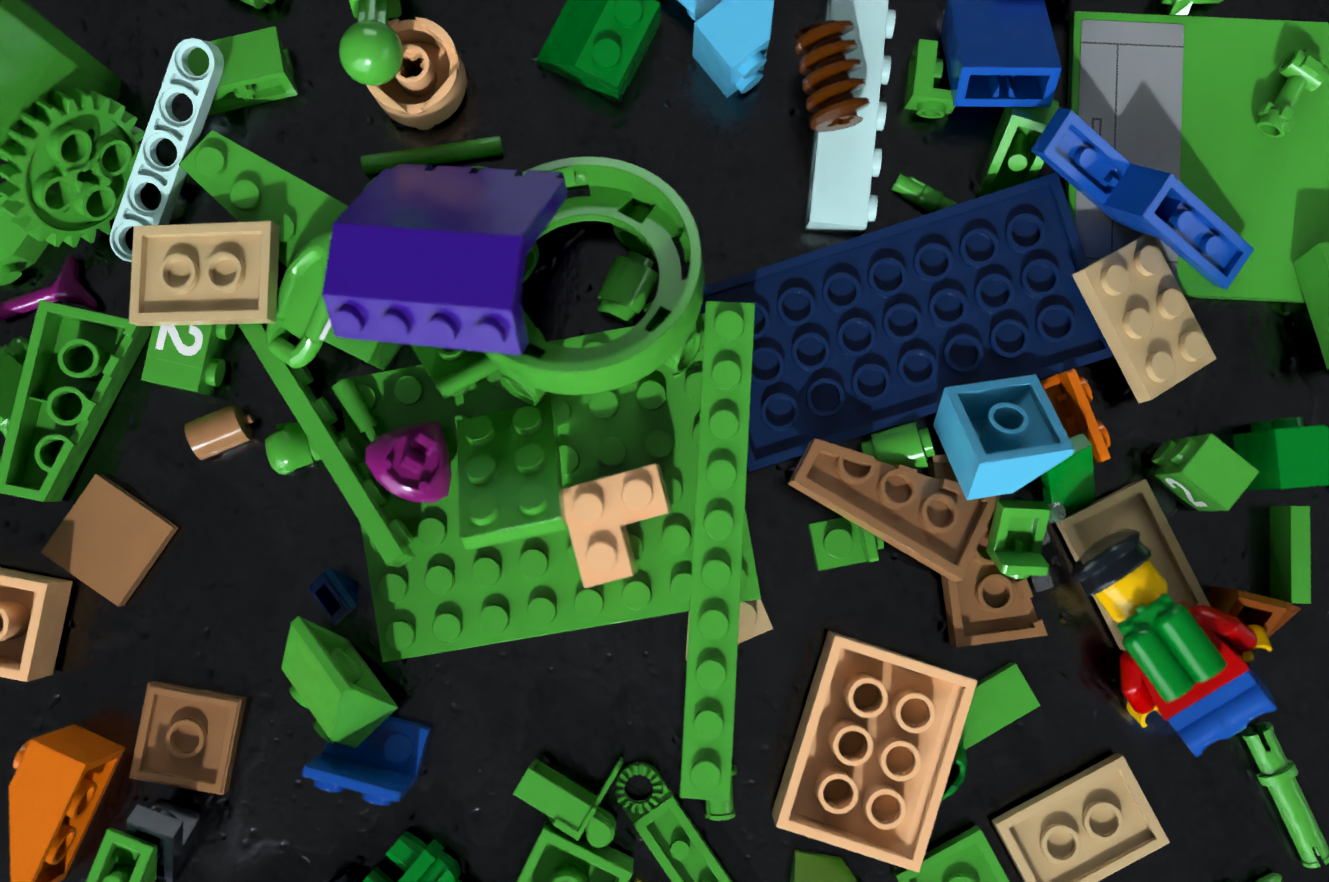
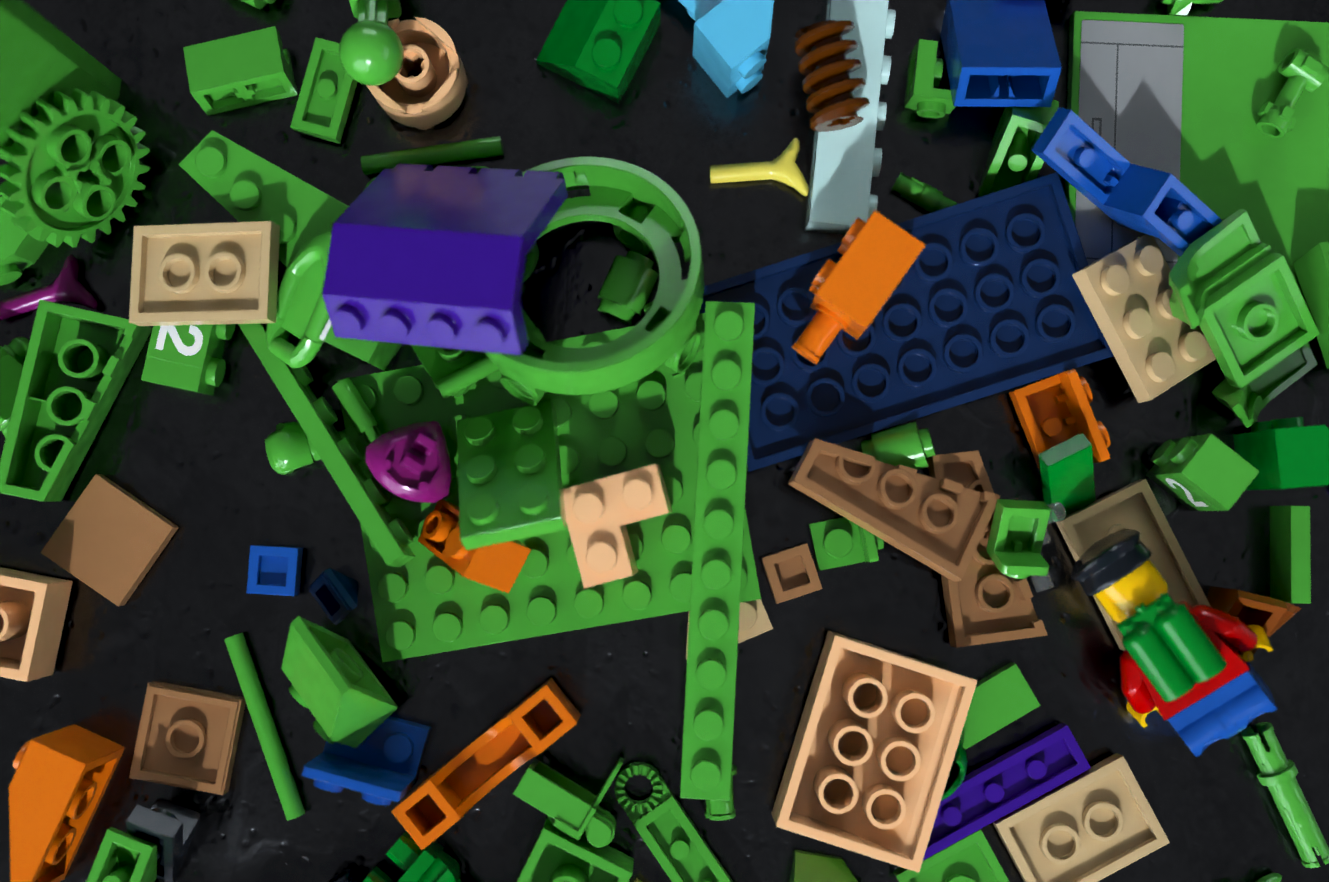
light aqua beam [110,38,224,262] -> none
medium nougat piece [184,403,254,460] -> none
medium azure slope [933,374,1075,500] -> none
none -> bright green bar [224,632,305,821]
none -> blue plate [246,545,303,596]
none -> bright green plate [290,37,358,144]
none -> orange arch [391,678,581,850]
none -> orange slope [418,499,531,594]
none -> light yellow piece [709,138,809,197]
none -> medium nougat plate [760,543,823,604]
none -> orange brick [792,210,926,365]
none -> dark purple plate [923,722,1091,860]
none -> bright green piece [1169,208,1319,428]

